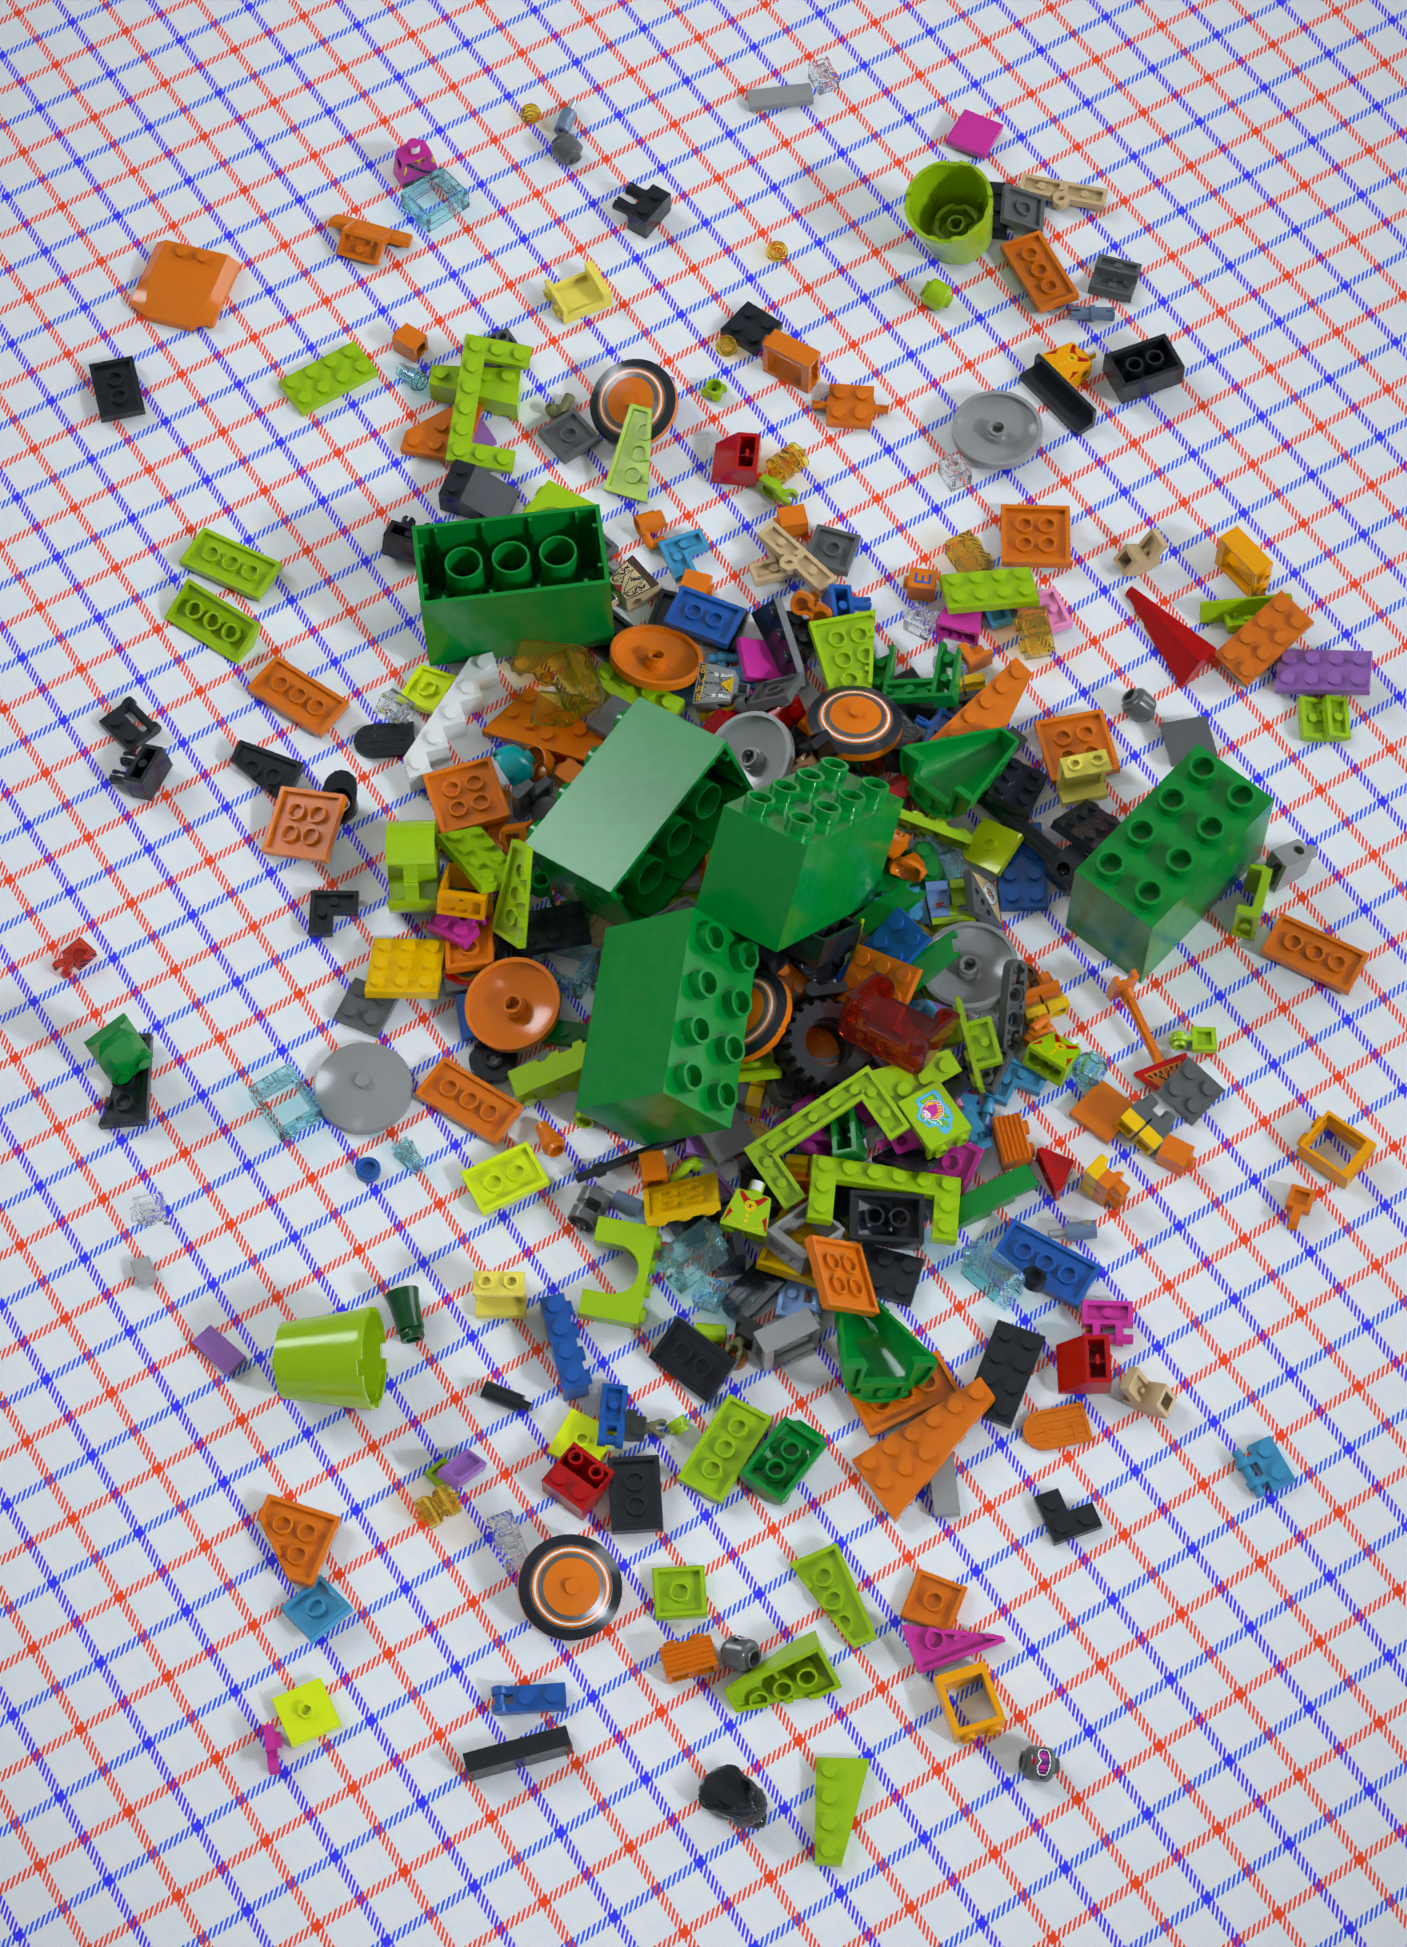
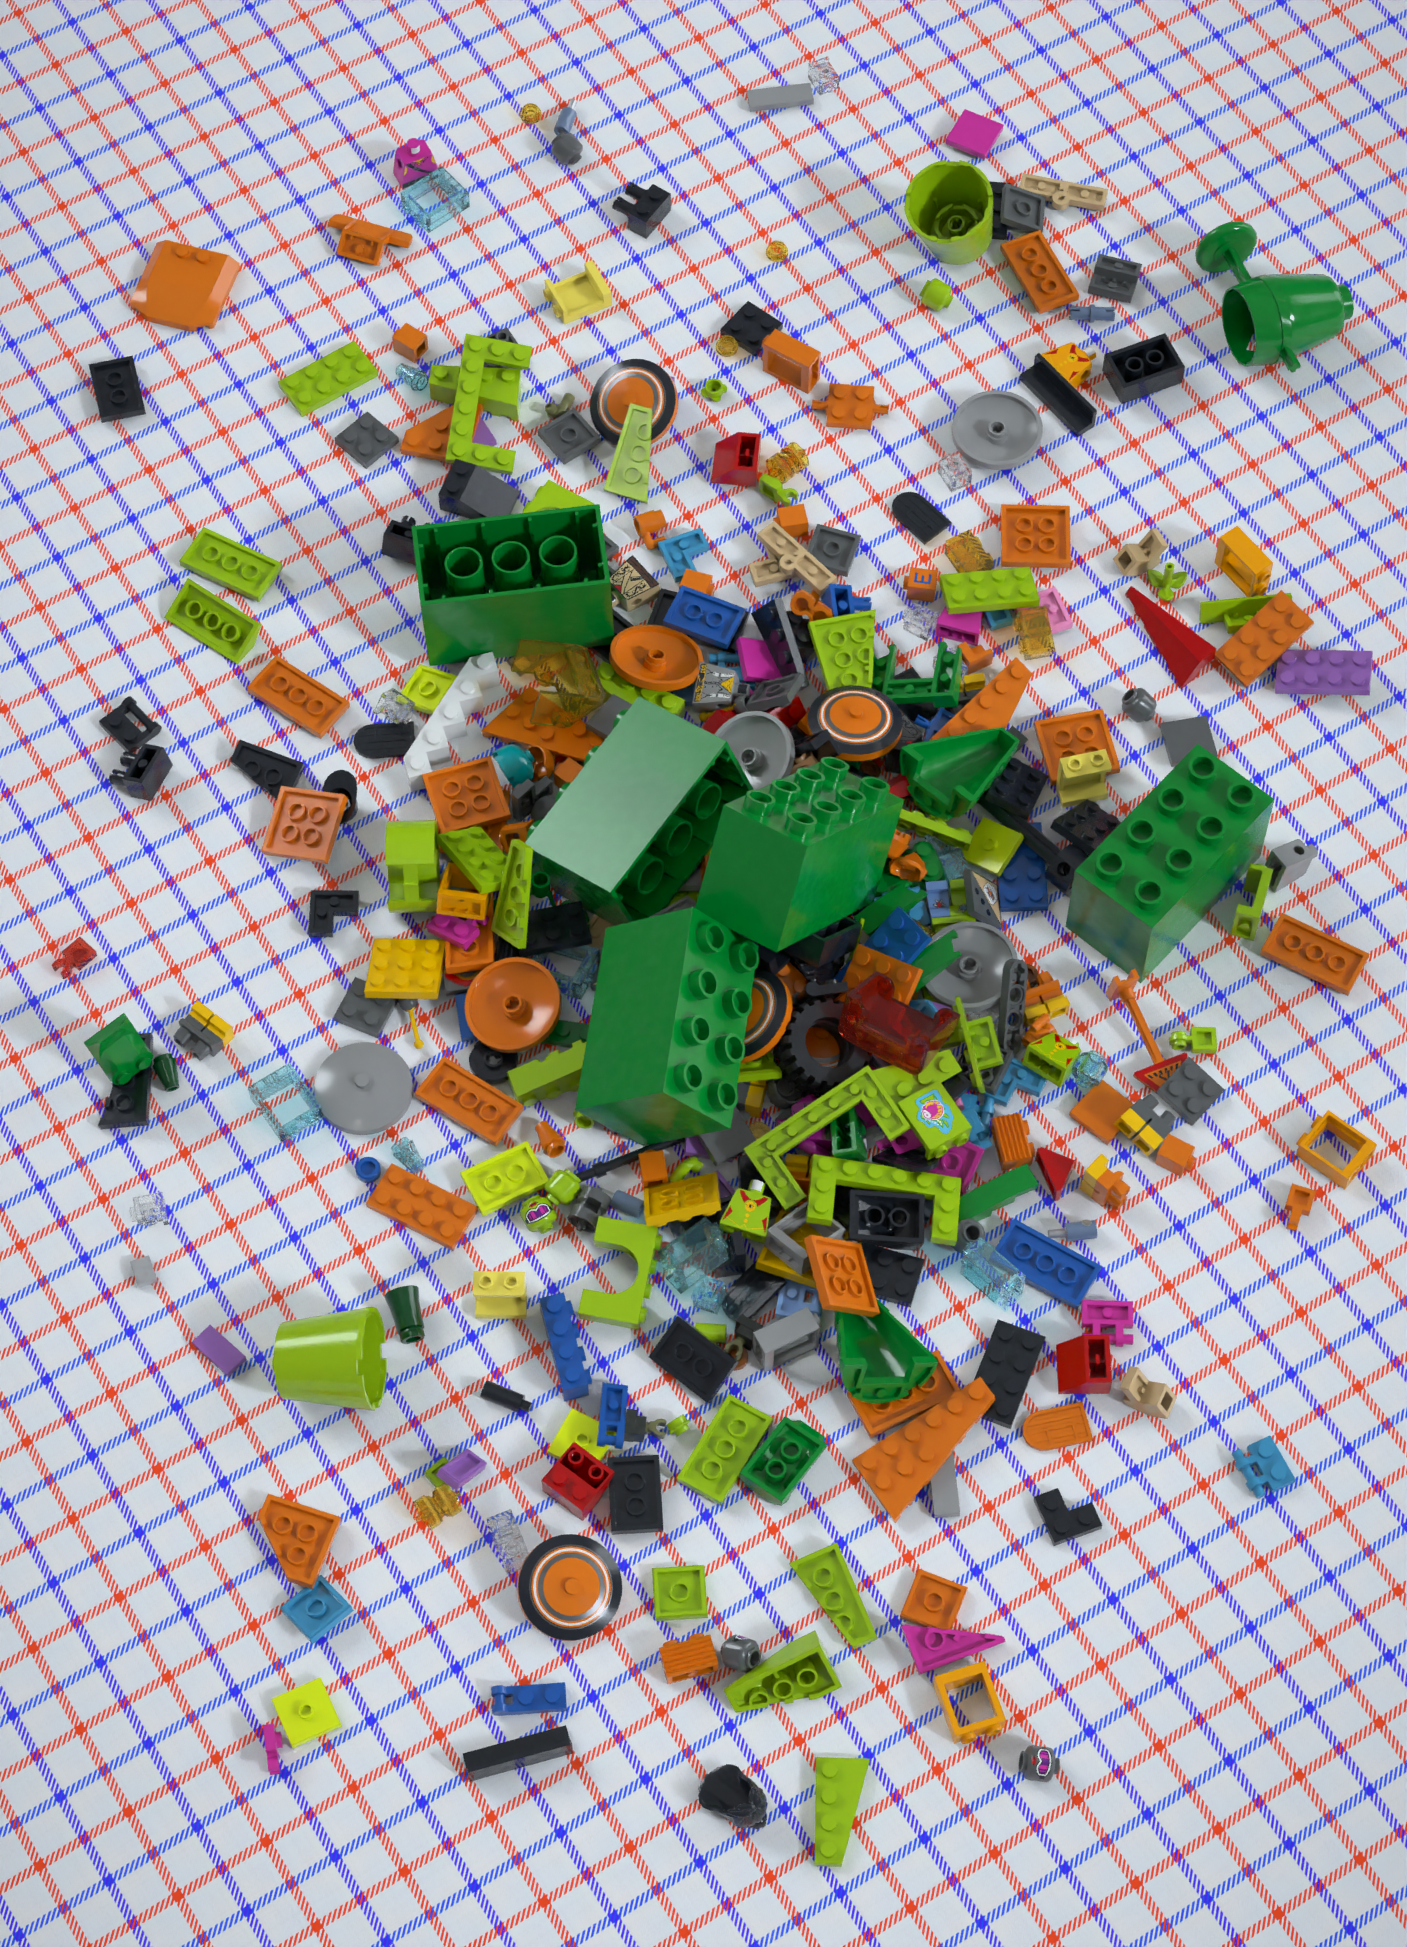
black tile [1020,1266,1047,1293] -> none
lime slope [1297,694,1351,742] -> none
none -> dark green cone [152,1053,180,1092]
none -> dark grey hips [173,1000,234,1061]
none -> dark grey plate [335,411,399,469]
none -> orange plate [366,1163,478,1251]
none -> hinge [398,999,424,1049]
none -> lime head [520,1195,557,1234]
none -> lime head [544,1169,581,1206]
none -> black window [892,492,951,545]
none -> dark grey head [951,1219,985,1254]
none -> lime plant [1147,562,1187,601]
none -> green piece [1195,221,1354,373]

